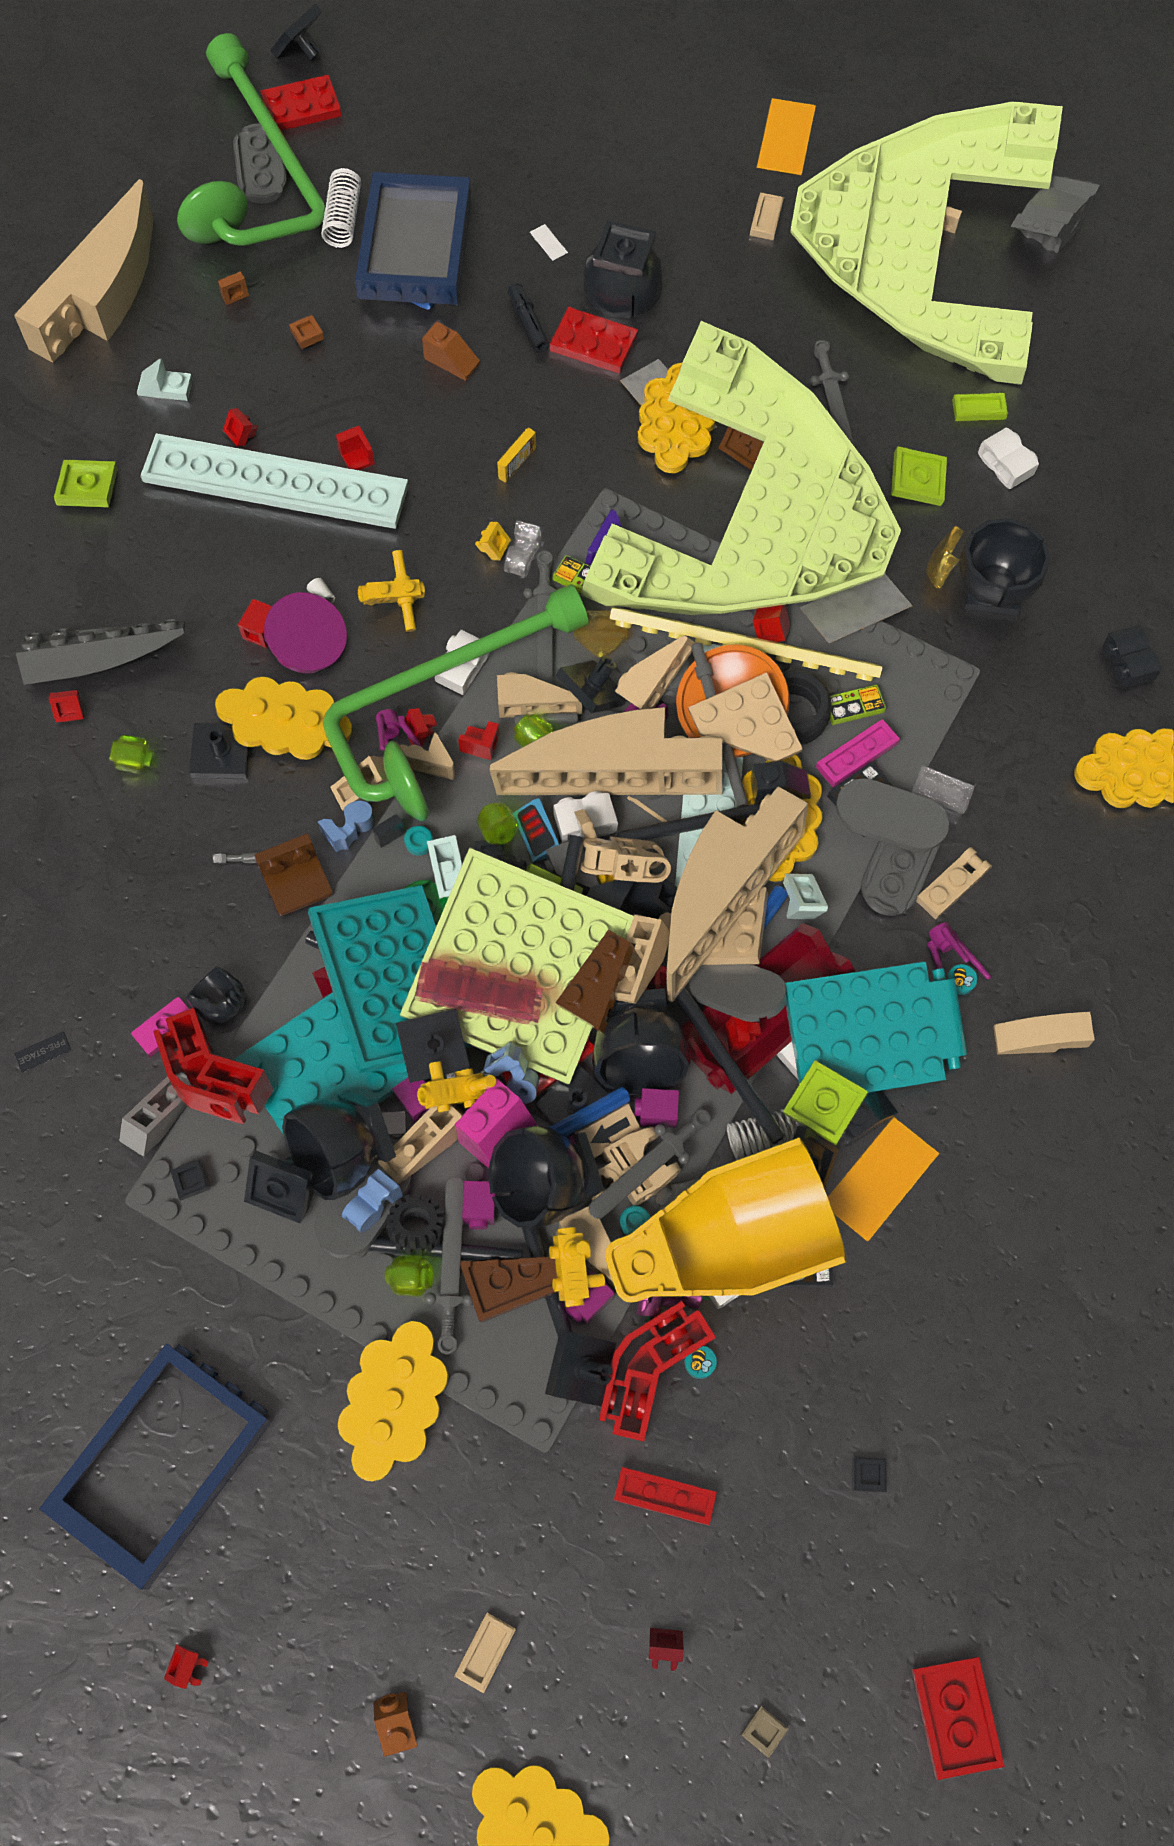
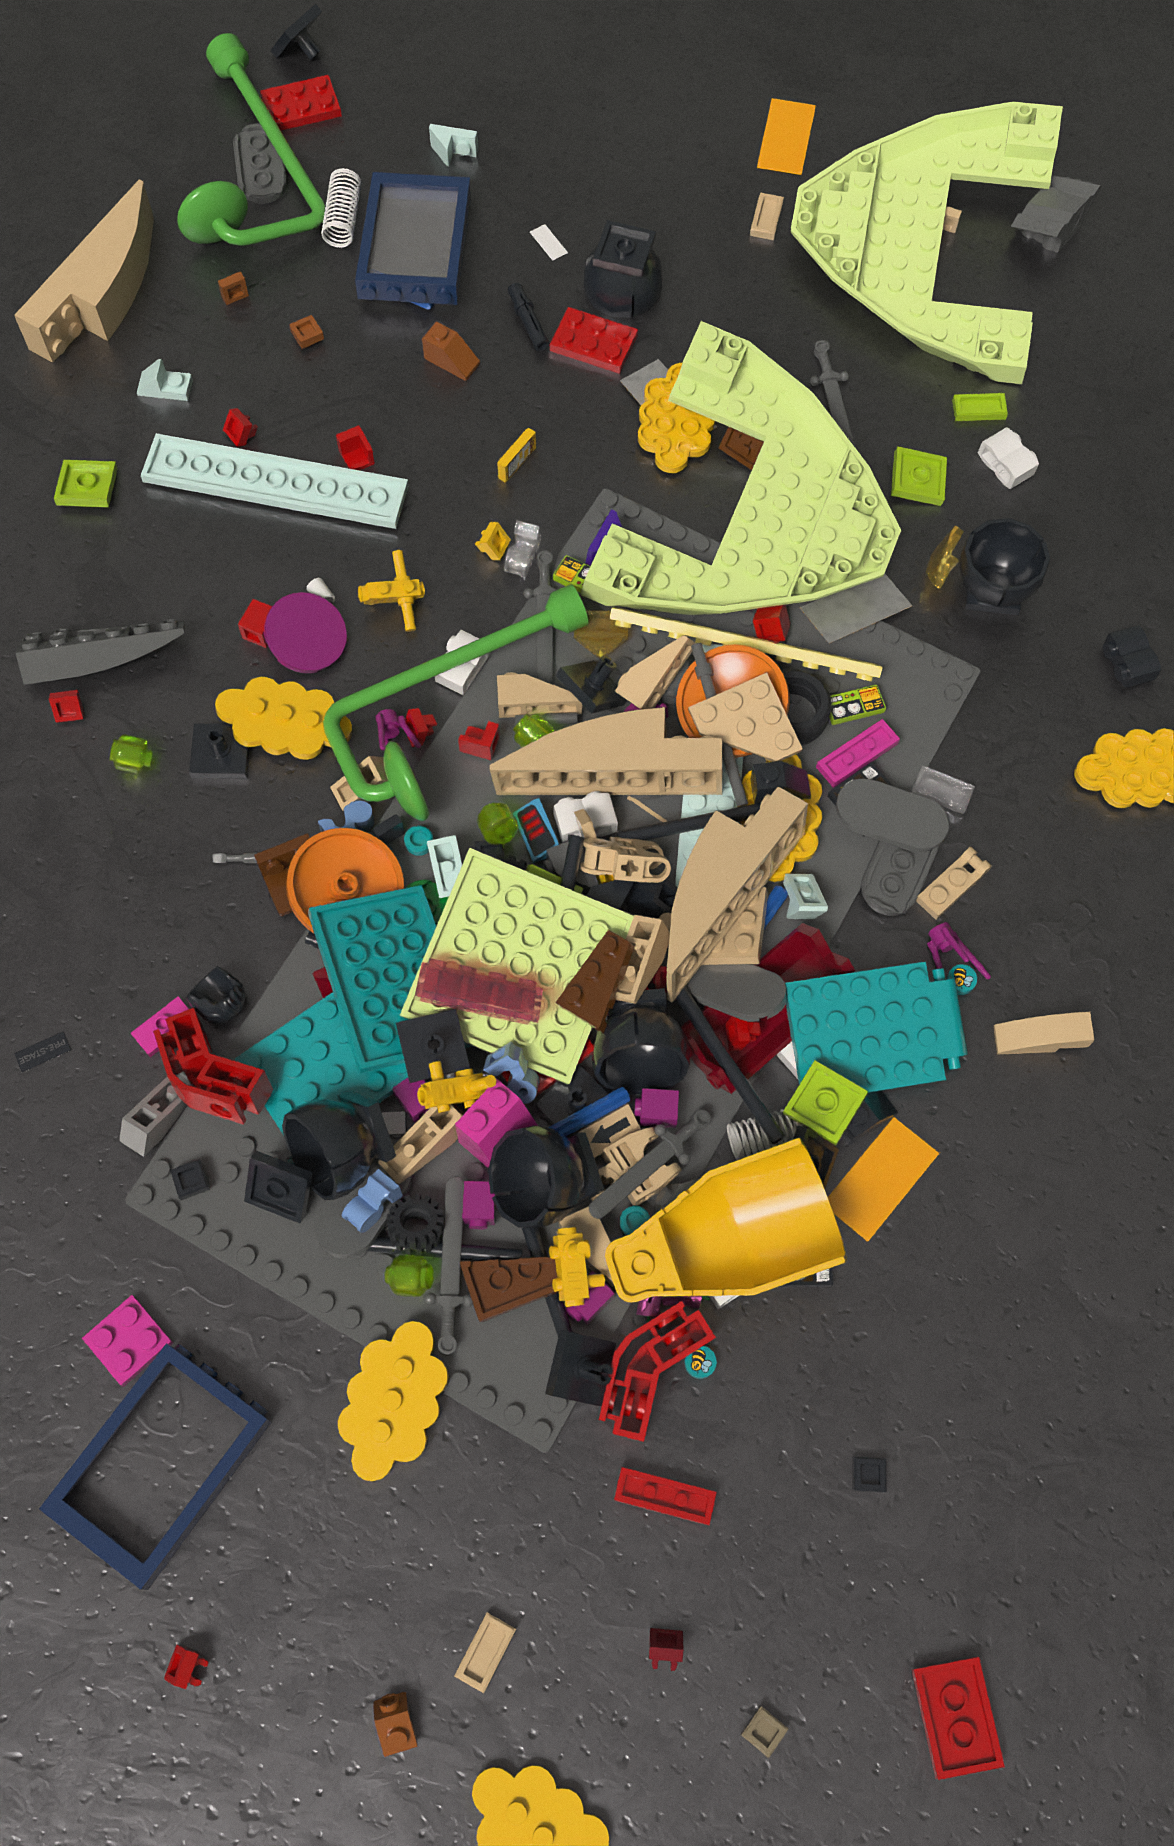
tan slope [400,733,455,780] -> none
none -> dark pink plate [82,1295,173,1387]
none -> orange dish [286,828,404,933]
none -> light aqua slope [429,124,478,167]

